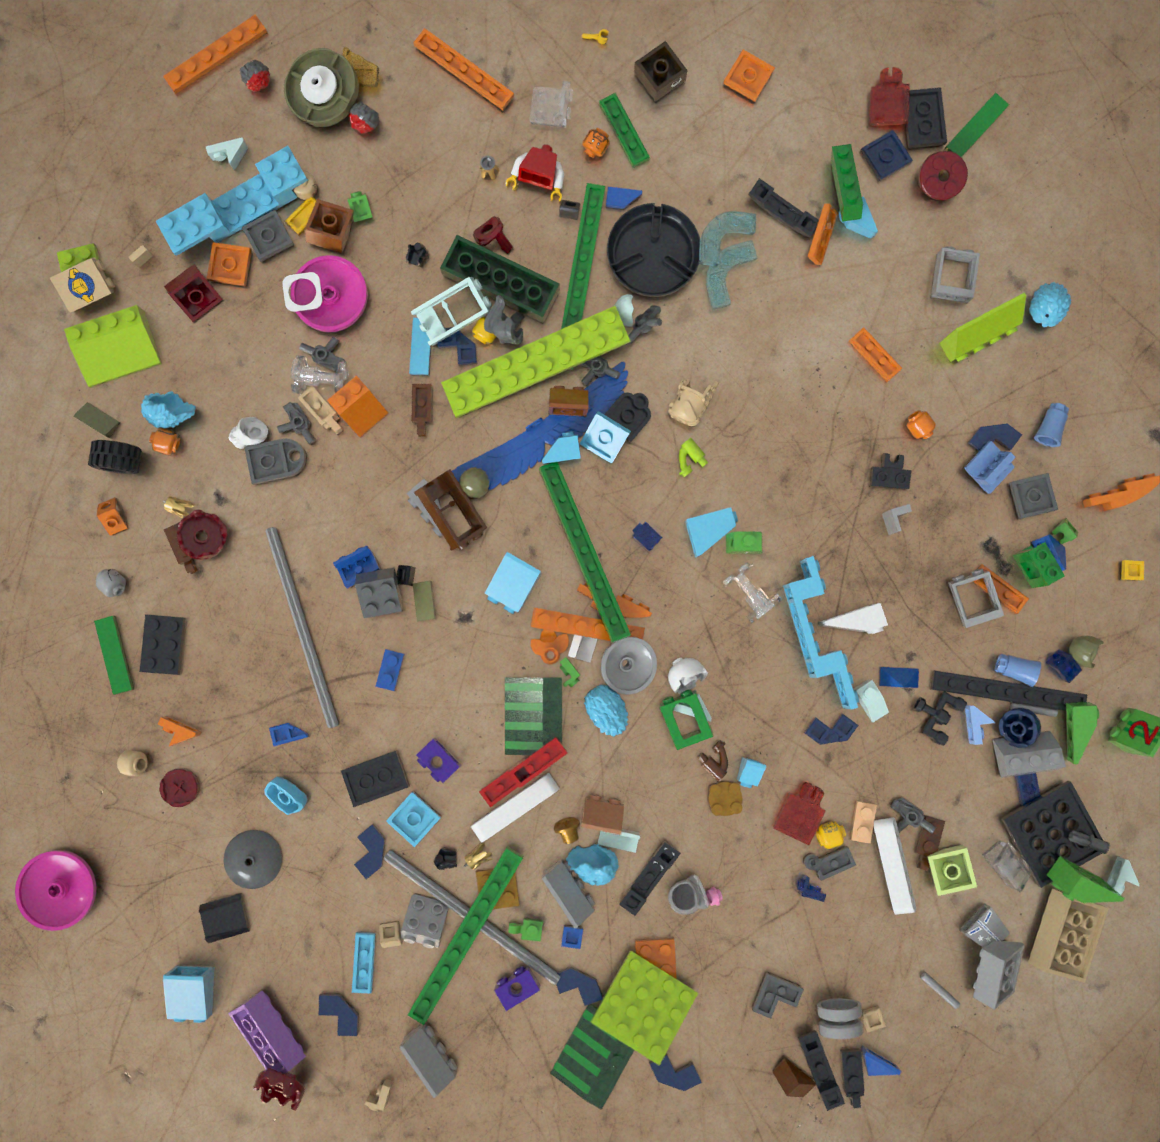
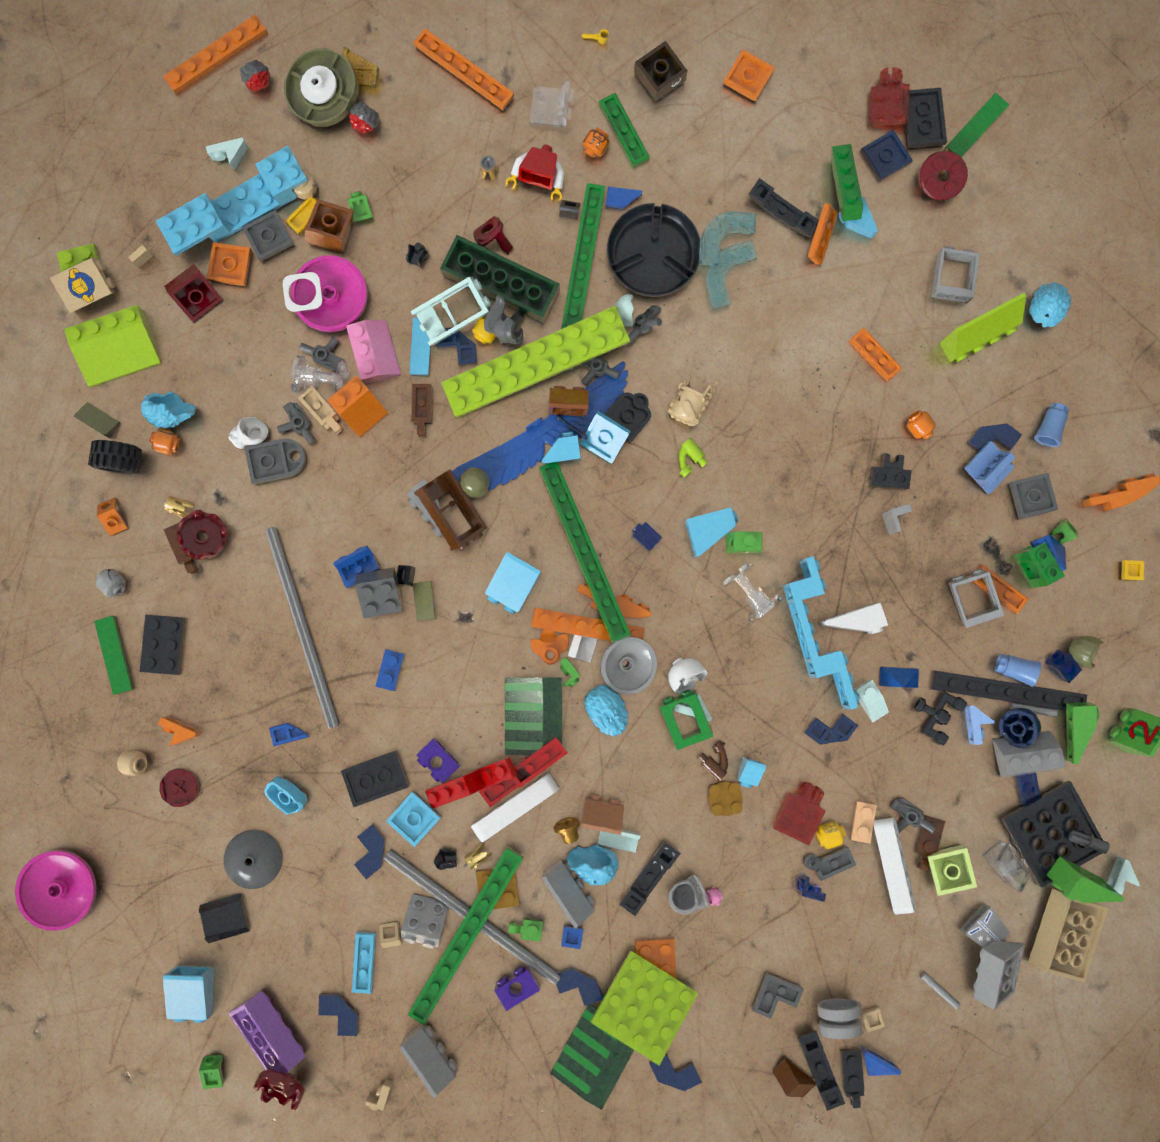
none -> bright green bracket [199,1055,224,1089]
none -> bright pink slope [346,320,401,385]
none -> red bracket [425,757,517,809]
none -> dark blue hinge [555,414,588,440]

